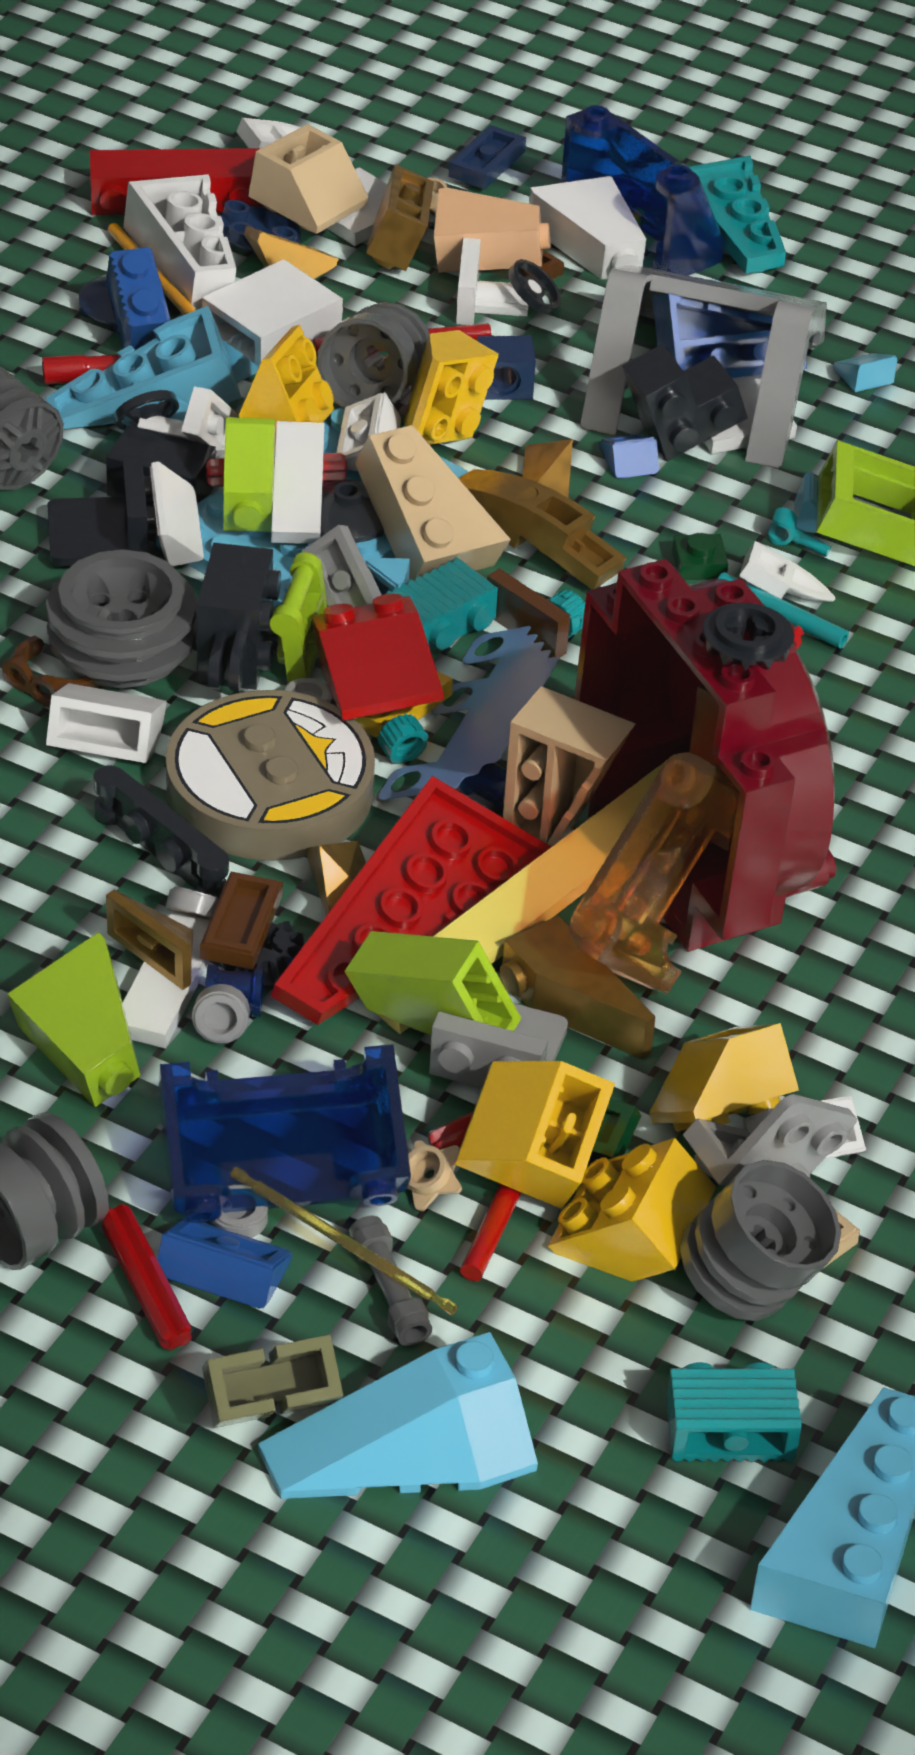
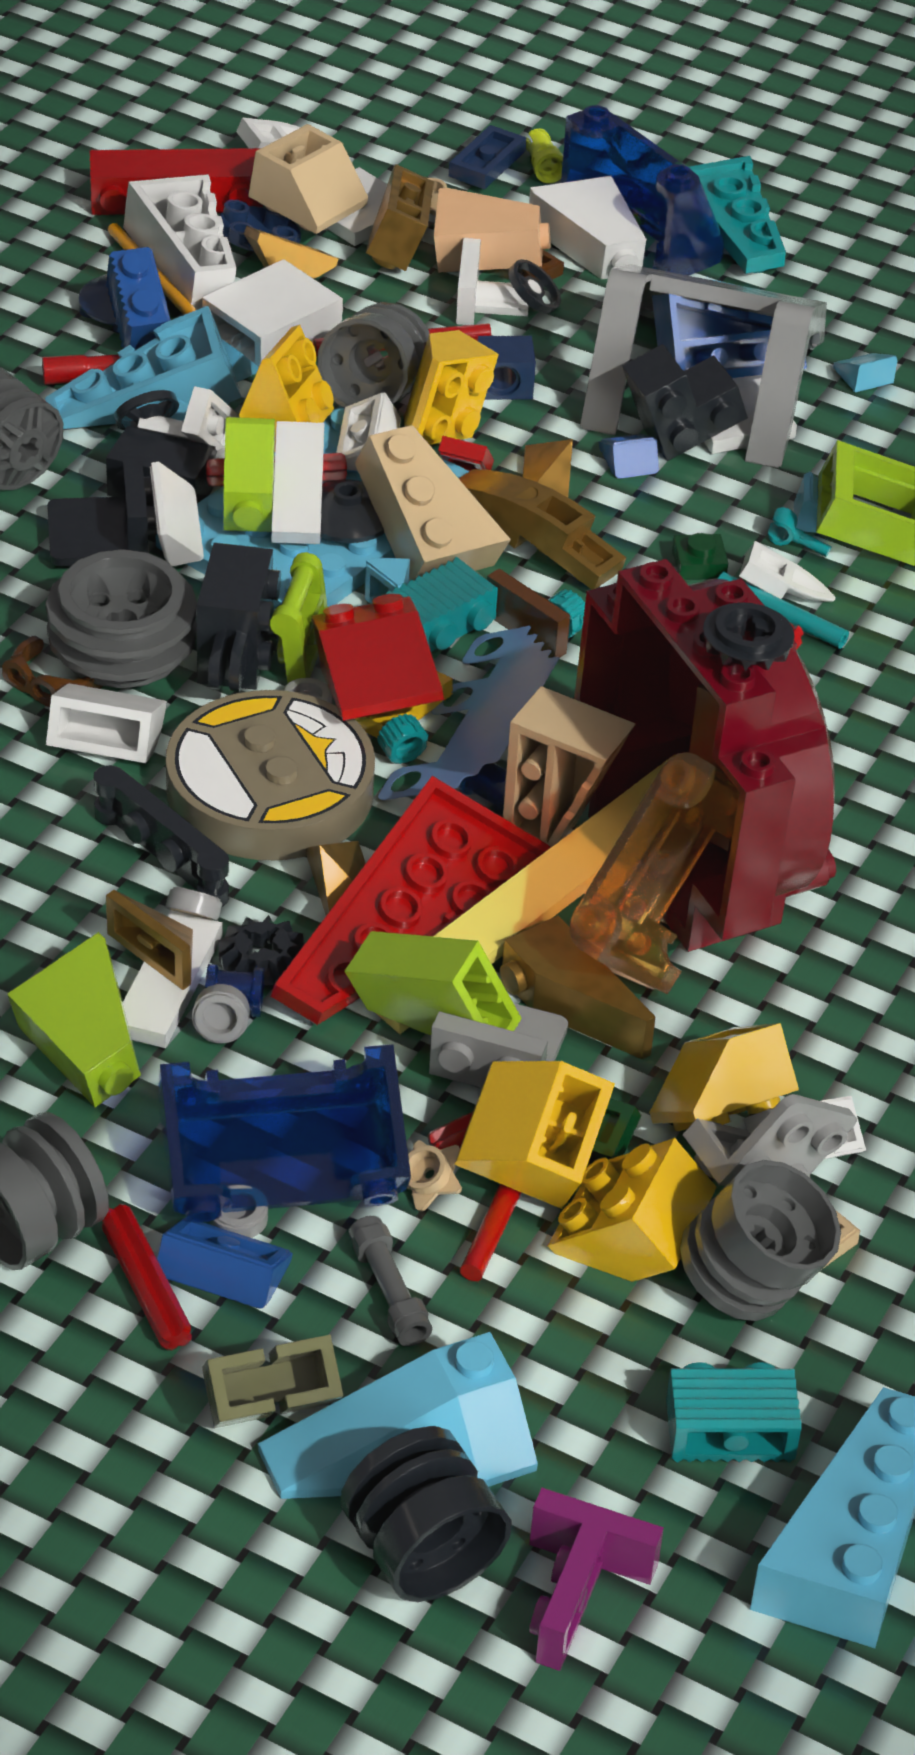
reddish brown tile [200,871,283,969] -> none
clear yellow piece [230,1167,458,1315] -> none
light grey hinge [302,525,382,607] -> none
none -> black wheel [341,1426,512,1603]
none -> red tile [438,436,494,472]
none -> neon yellow pin [526,128,568,183]
none -> magenta bracket [529,1488,664,1671]

